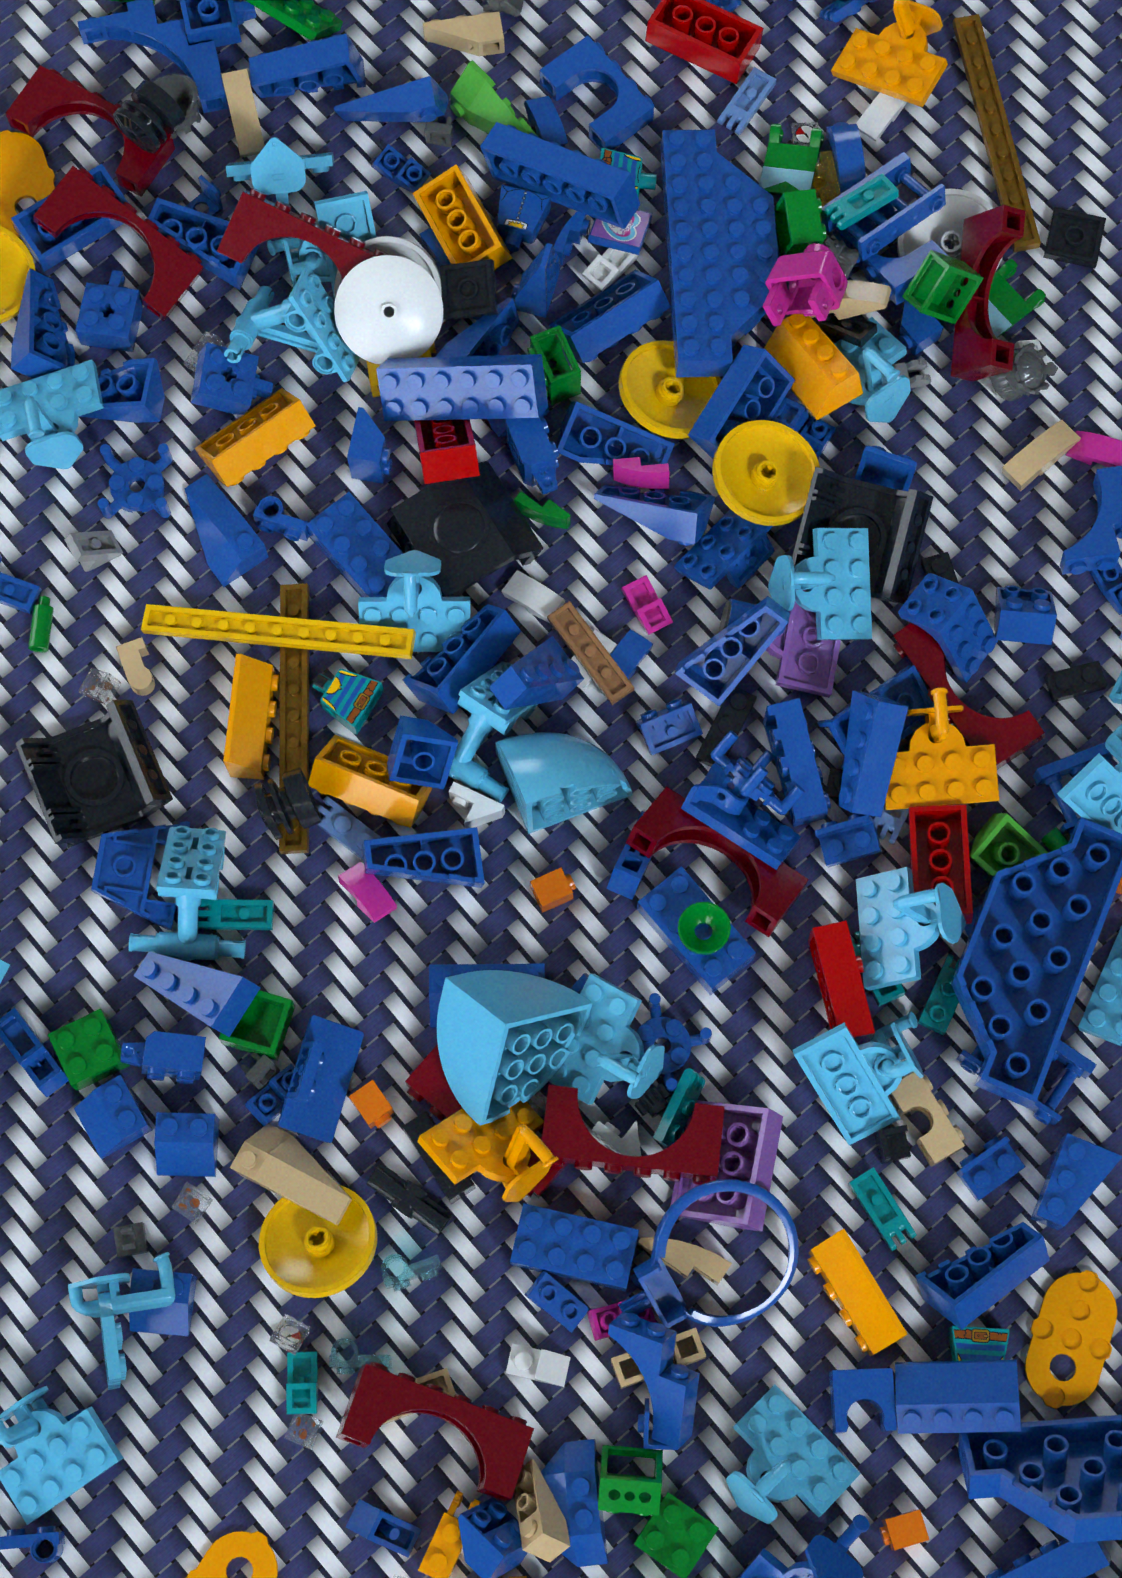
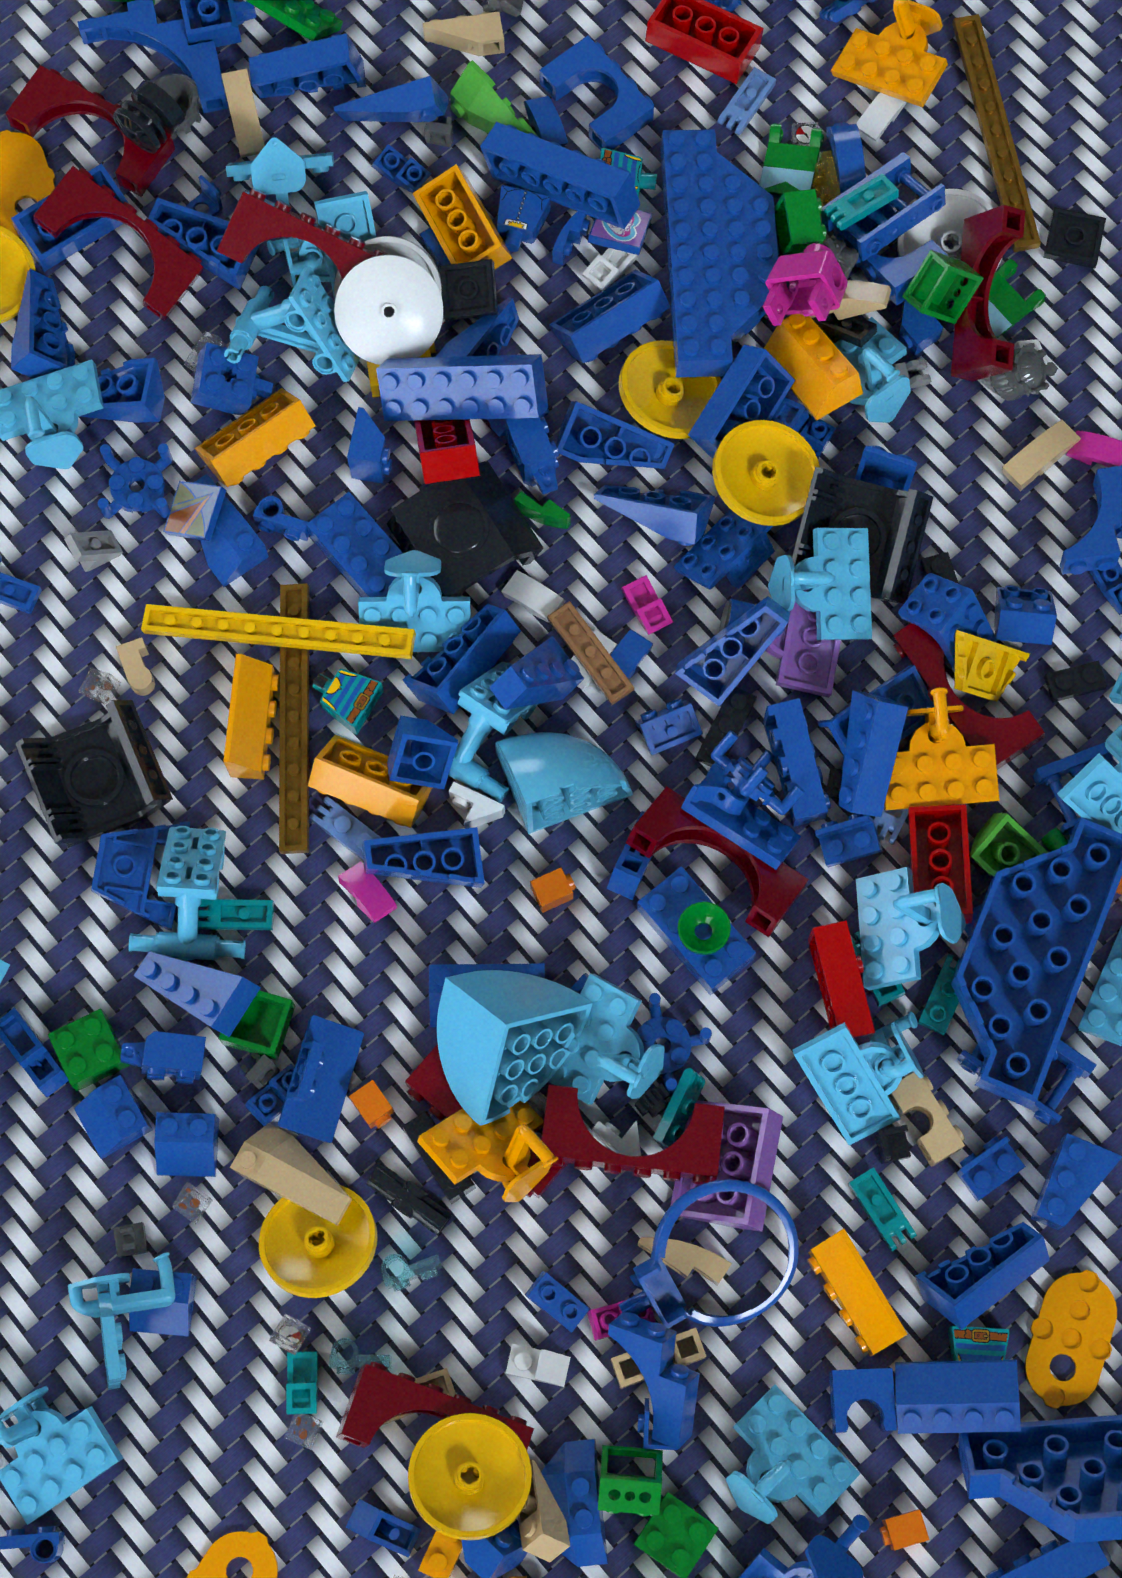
green cylinder [28,596,54,653] -> none
blue hinge [75,270,143,352] -> none
black wheel [254,767,322,840] -> none
blue brick [510,1203,639,1292] -> none
blue wedge [512,243,560,318] -> none
green piece [527,325,581,405] -> none
dark pink slope [613,457,669,489] -> none
none -> tile [163,481,227,541]
none -> yellow dish [408,1413,532,1540]
none -> yellow wing [955,630,1030,702]

